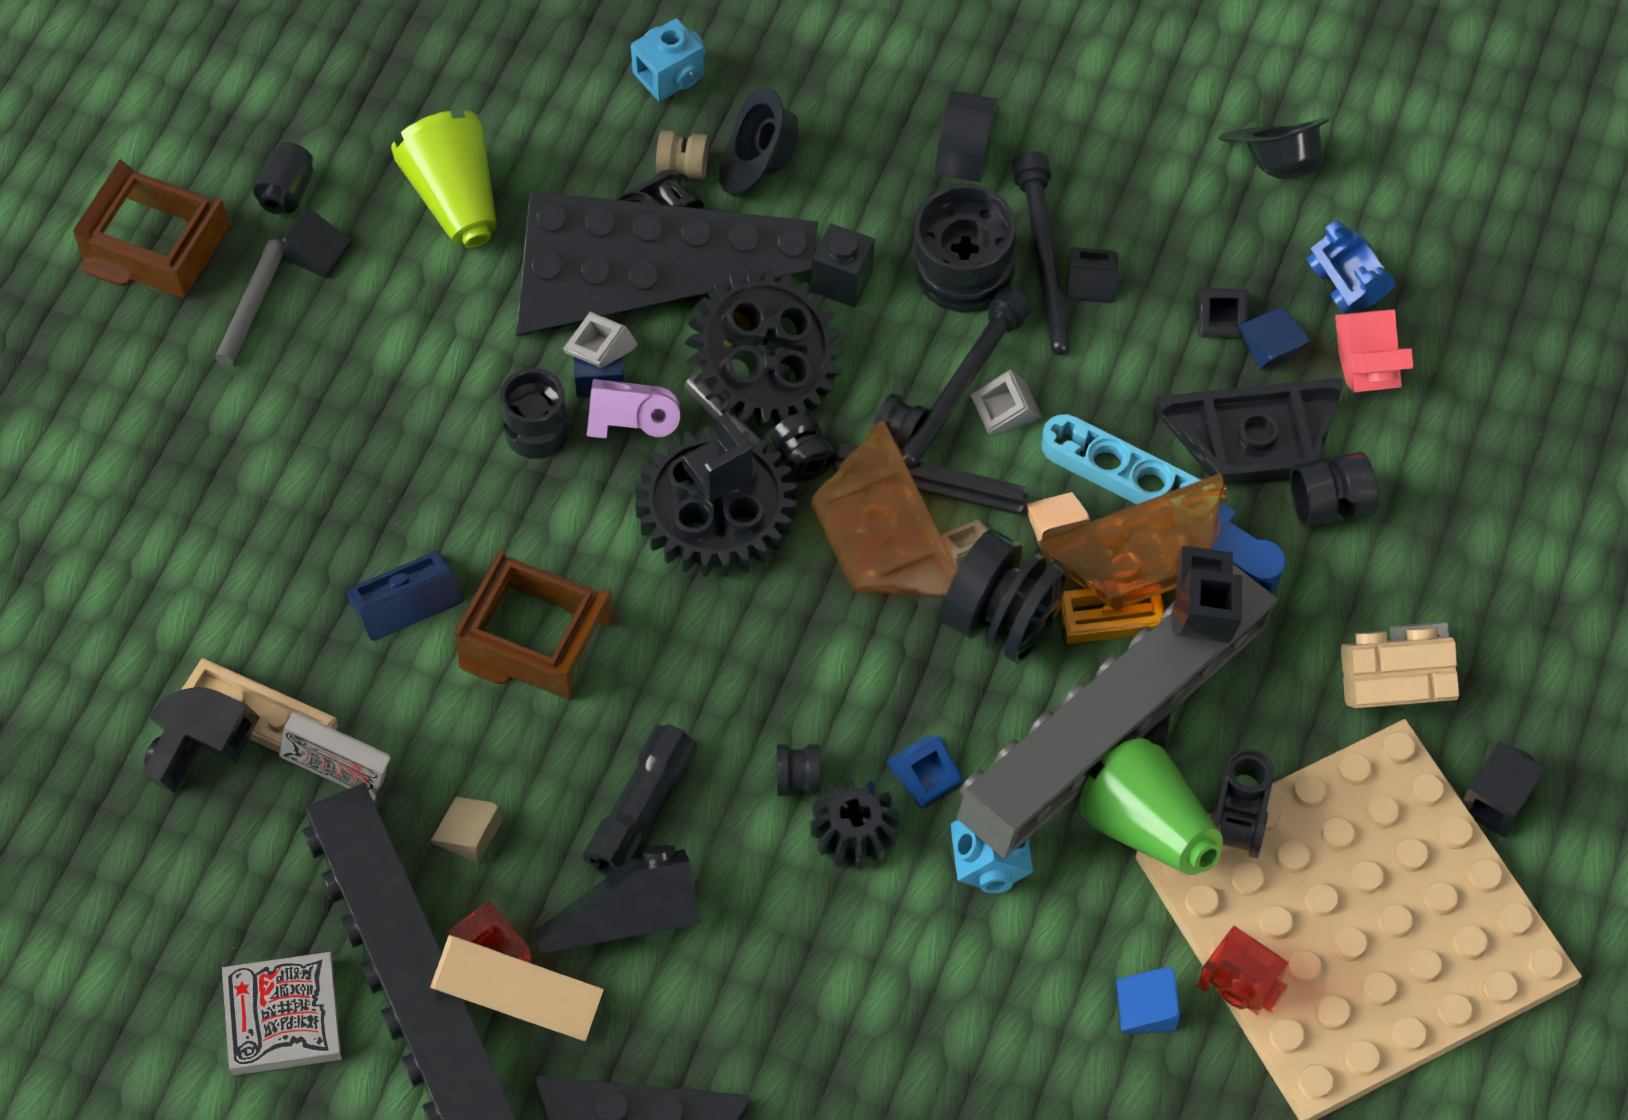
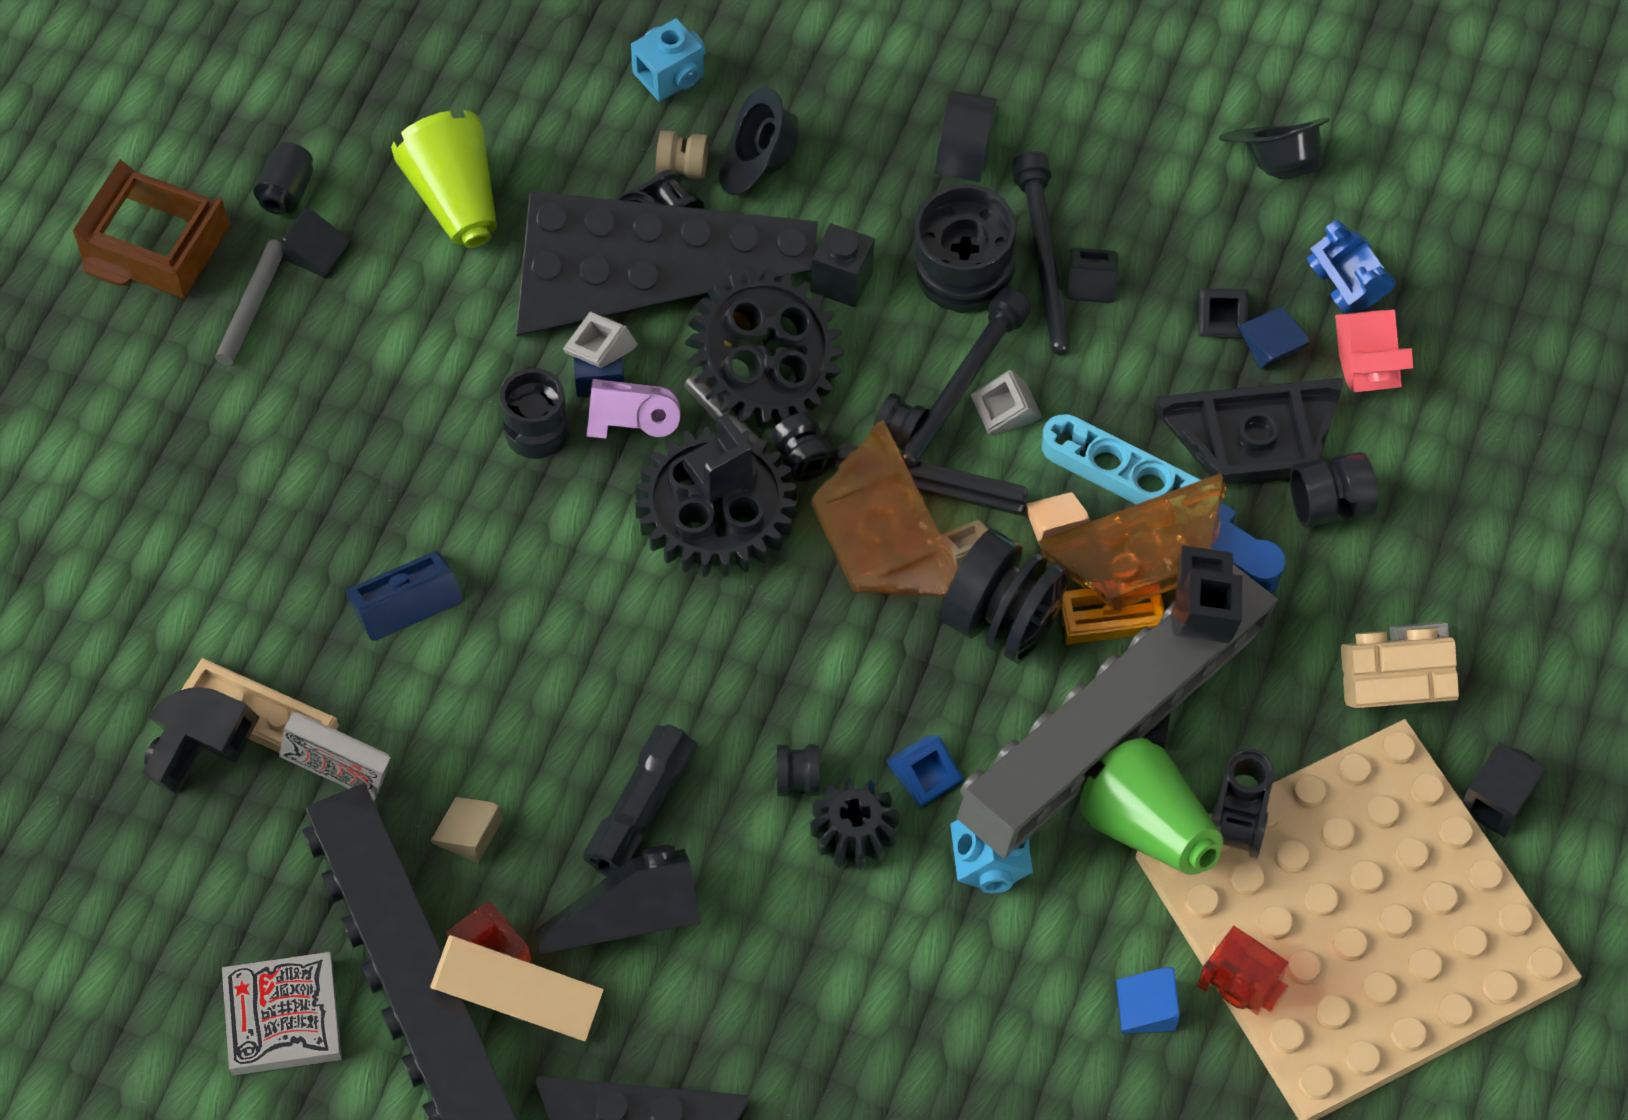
reddish brown piece [454,550,615,700] -> none

